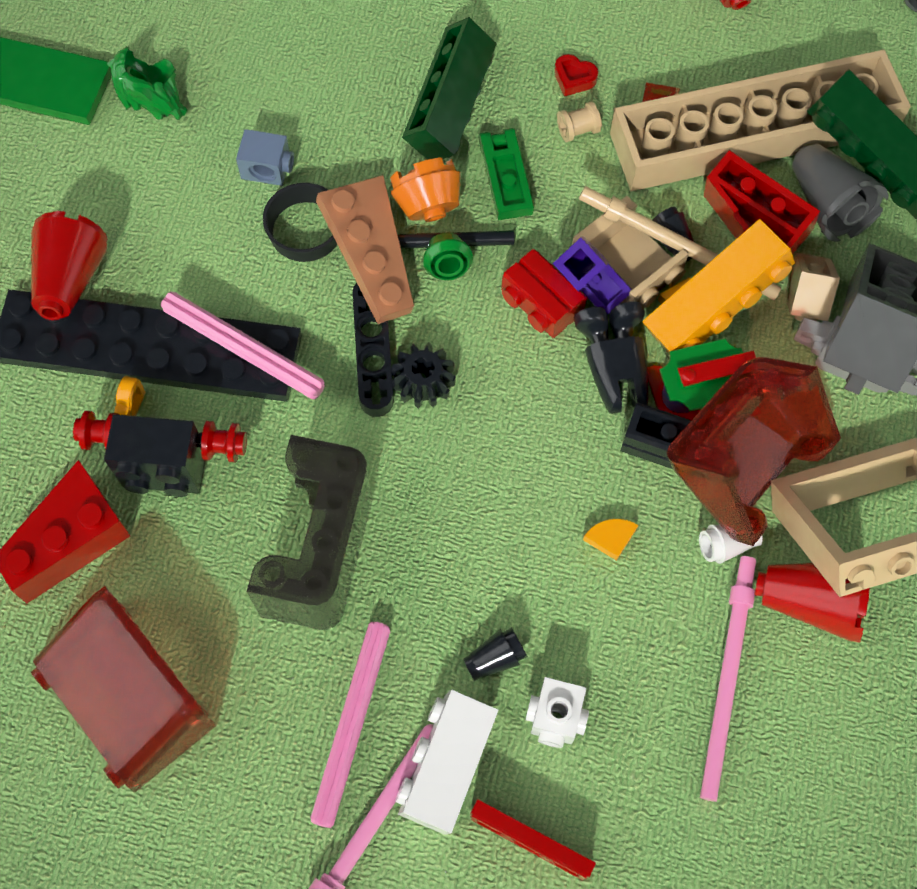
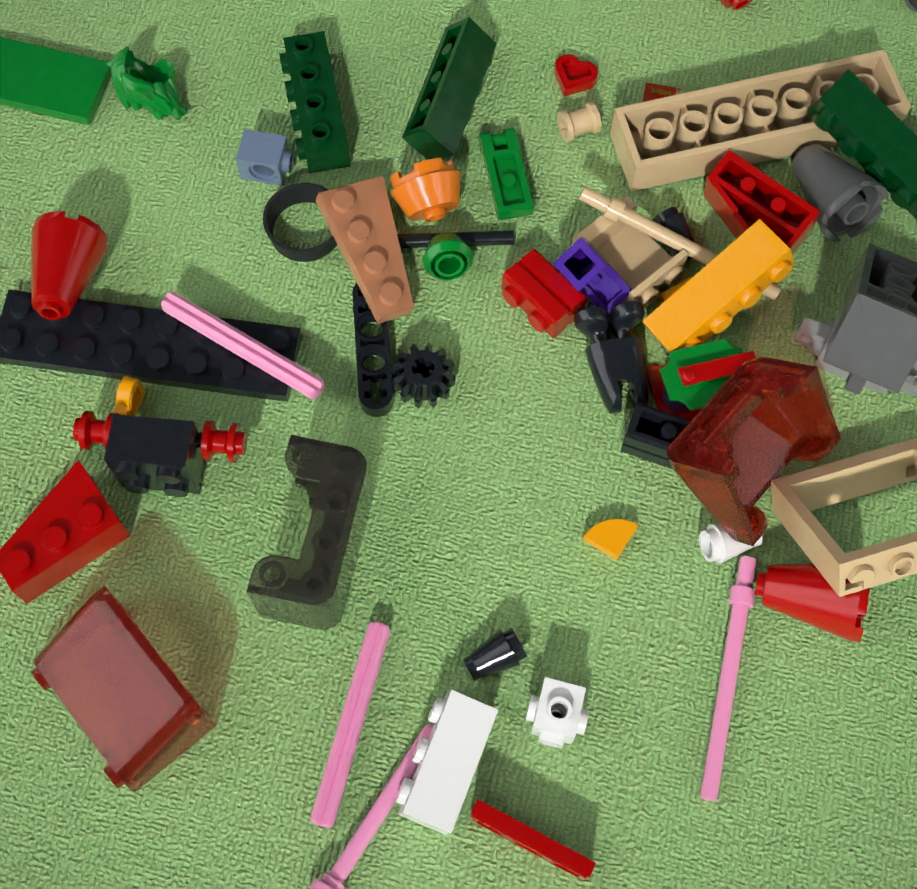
tan slope [787,252,840,321] -> none
none -> dark green brick [279,31,351,174]

